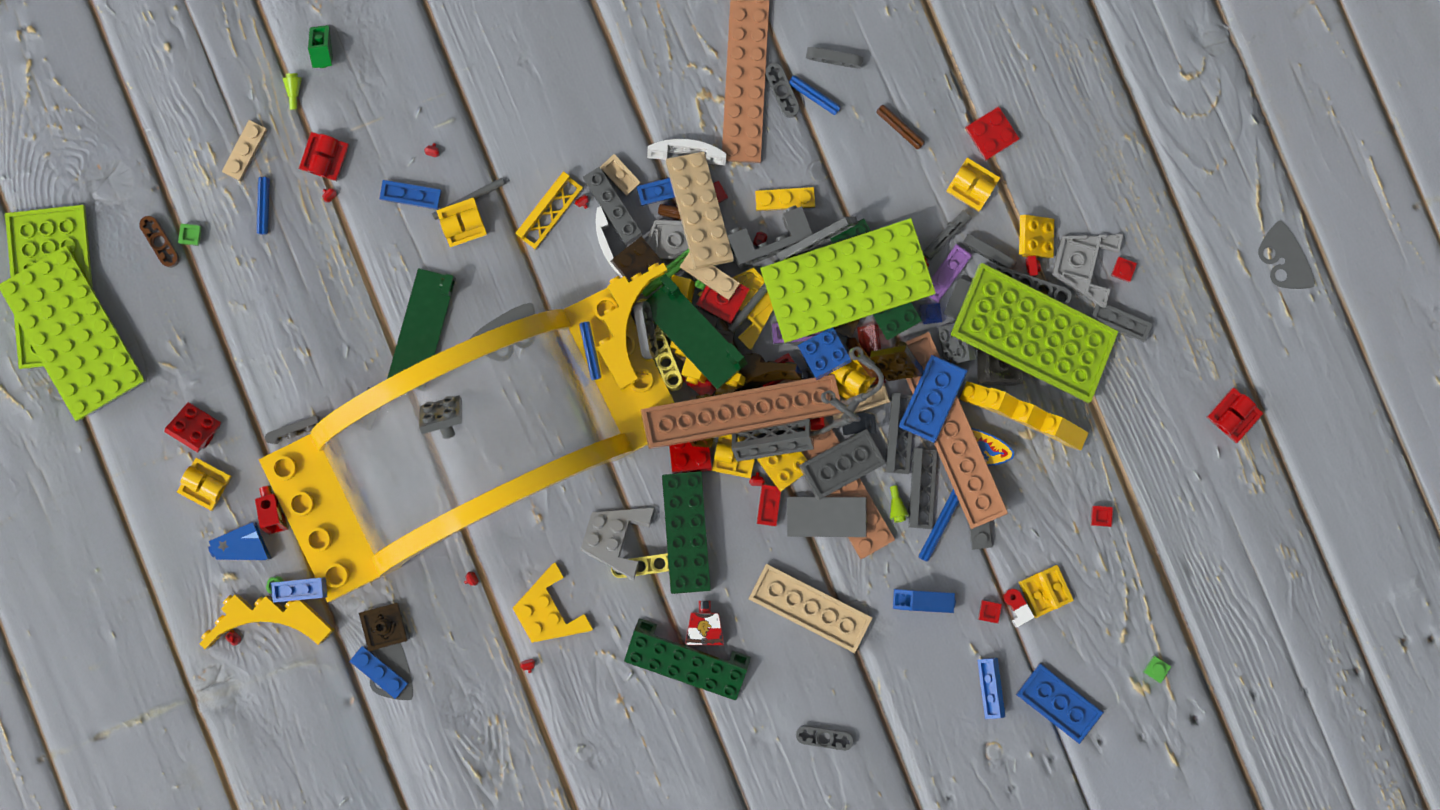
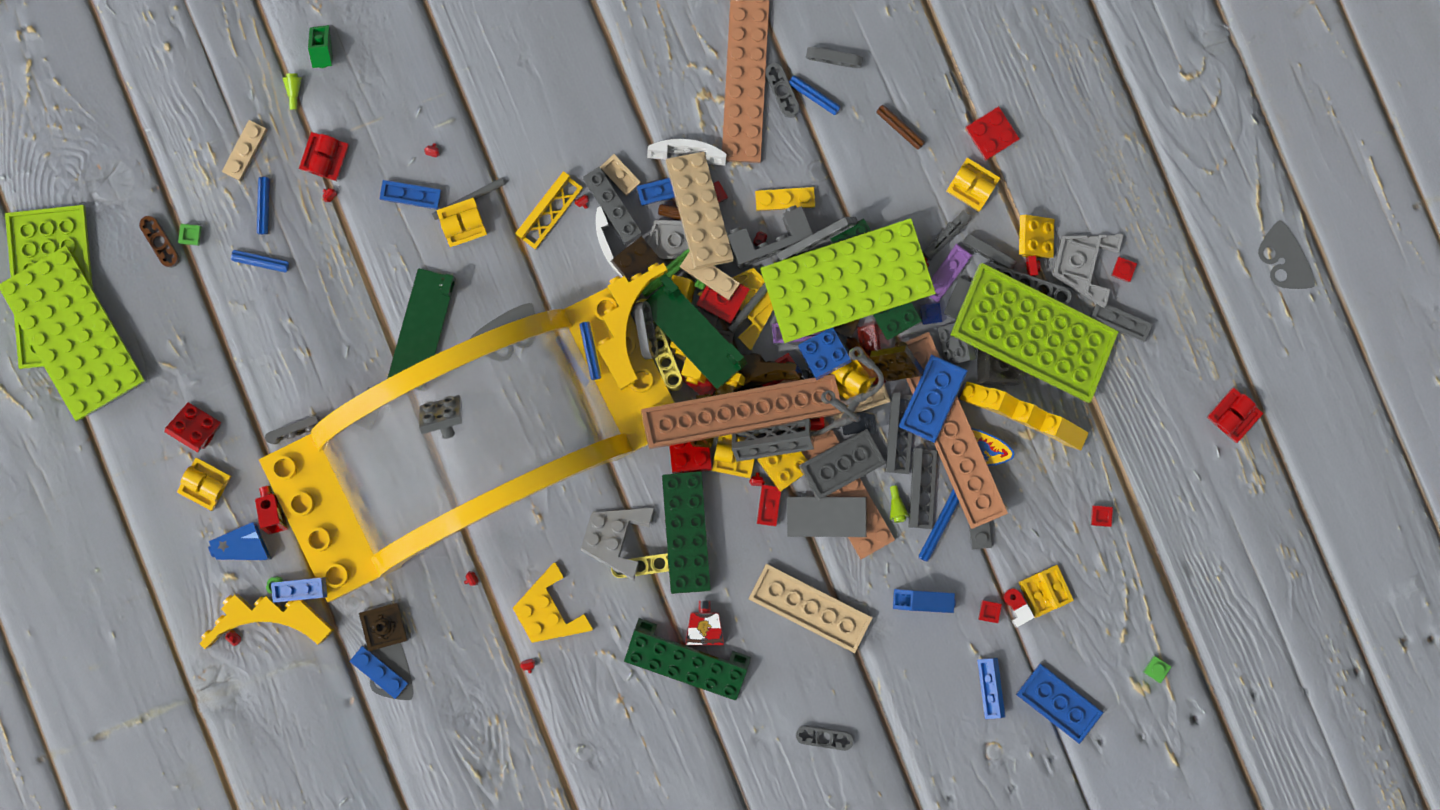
none -> blue axle [231,250,289,273]

